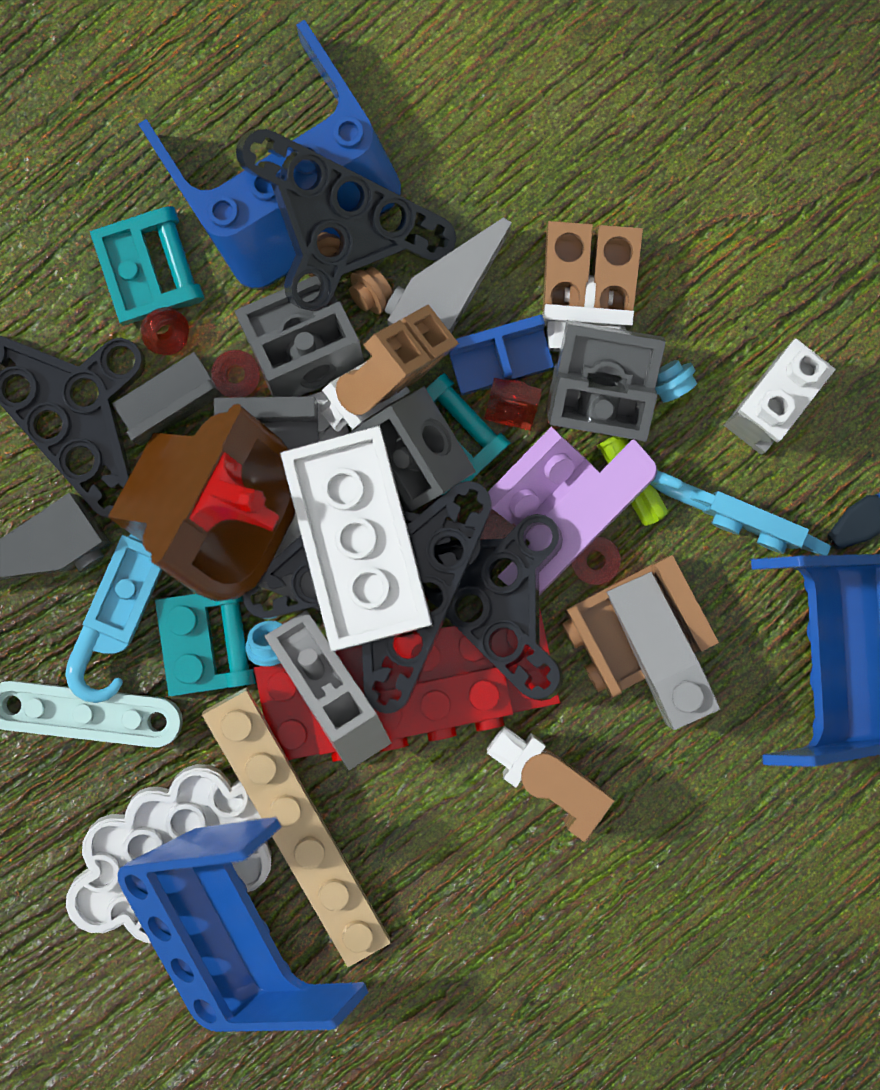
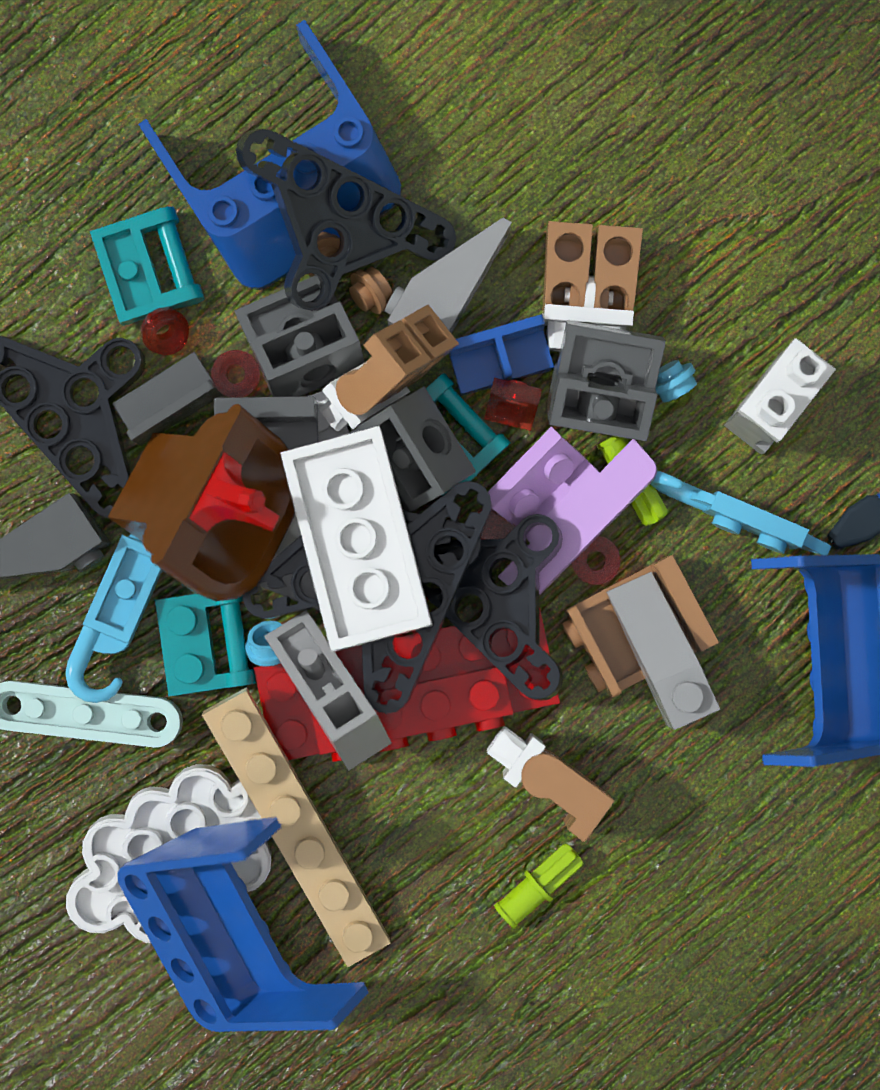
none -> lime axle [494,844,583,929]

